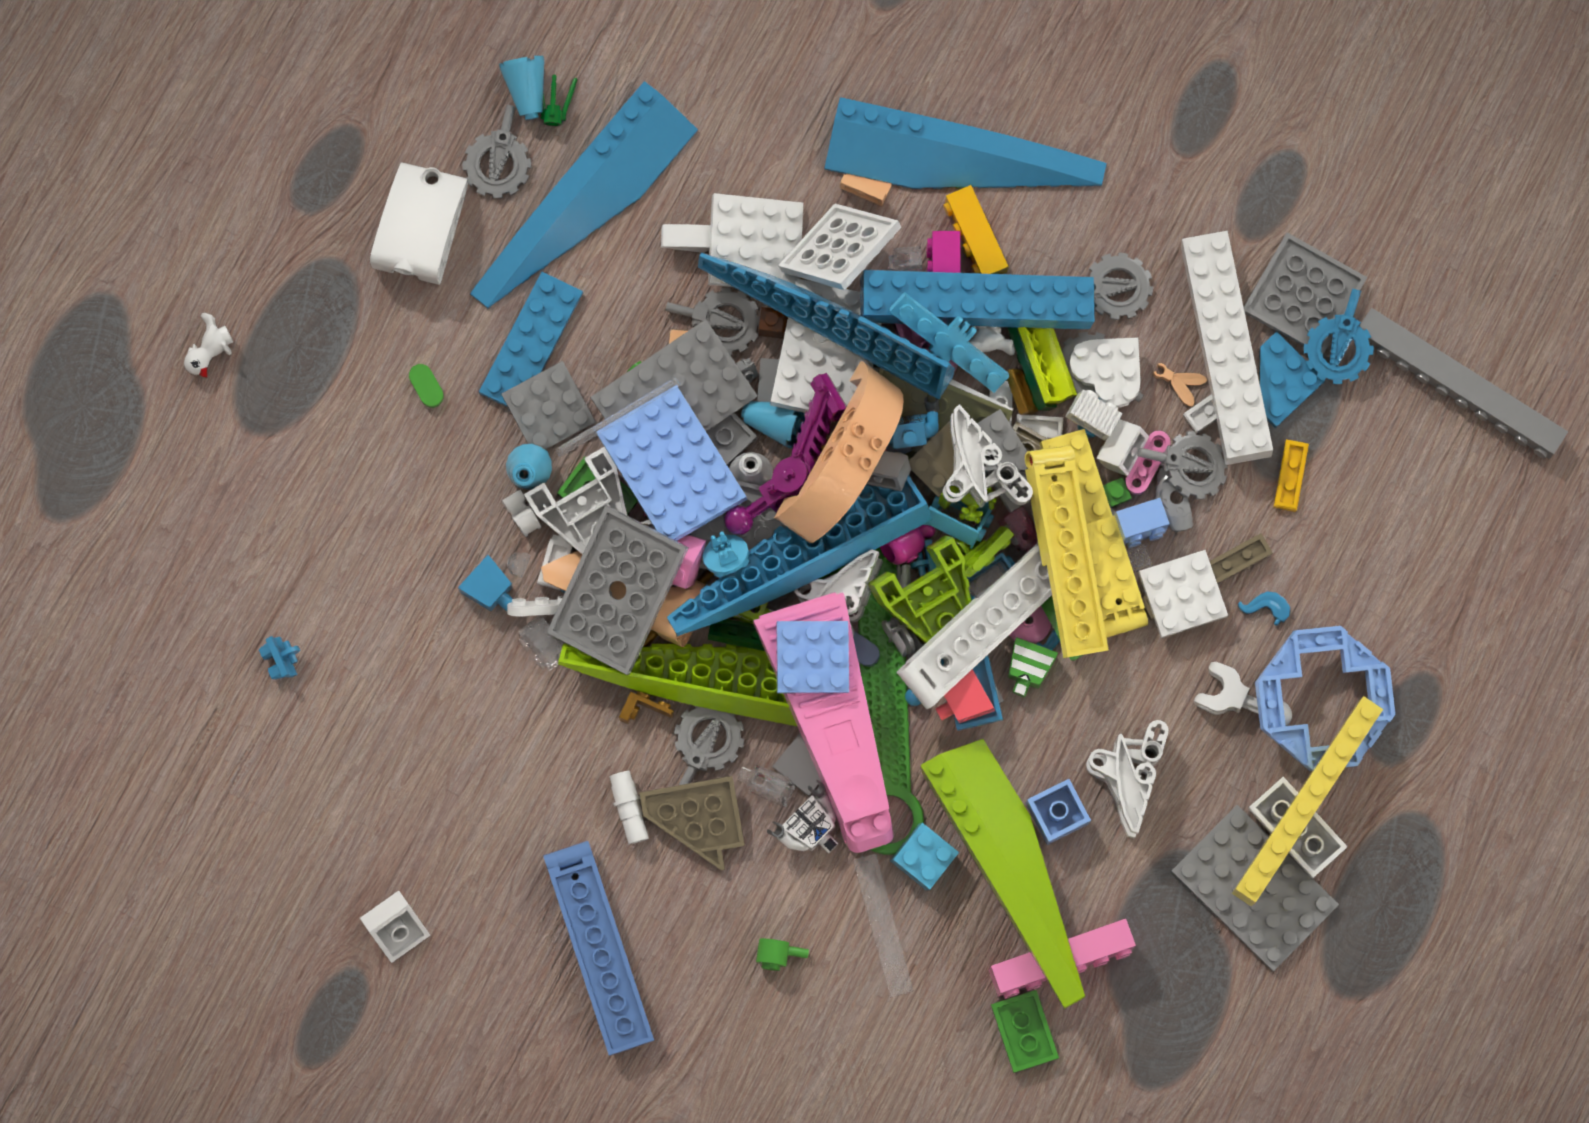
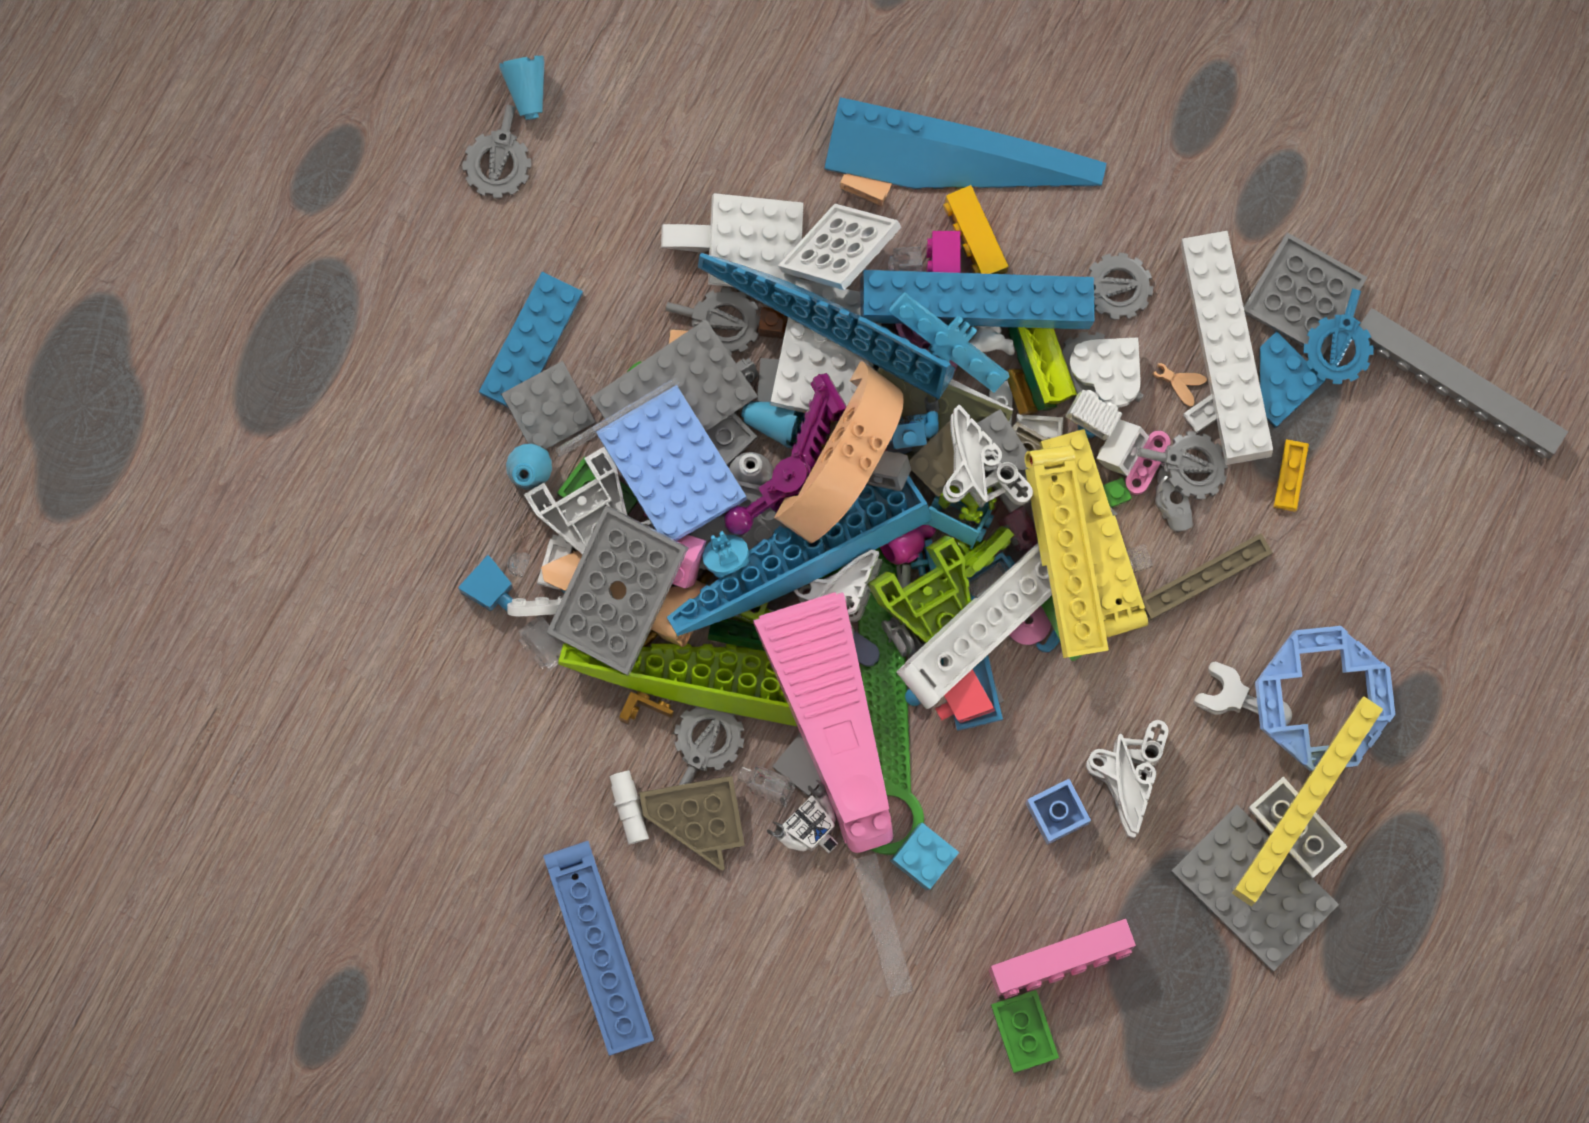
white animal [184,313,233,378] -> none
dark azure hips [259,636,300,680] -> none
white slope [360,891,430,963] -> none
white panel [370,162,468,285] -> none
bright green tile [409,364,444,408] -> none
dark azure wedge [470,81,698,308] -> none
white leg [502,489,541,537] -> none
green plant [541,74,578,126] -> none
bright green piece [756,938,809,971] -> none
light blue plate [776,621,849,693] -> none
lime wedge [920,739,1085,1009] -> none
torso [1008,637,1058,697] -> none
light blue brick [1115,498,1169,548] -> none
white plate [1138,550,1228,638] -> none
dark azure piece [1238,591,1290,626] -> none

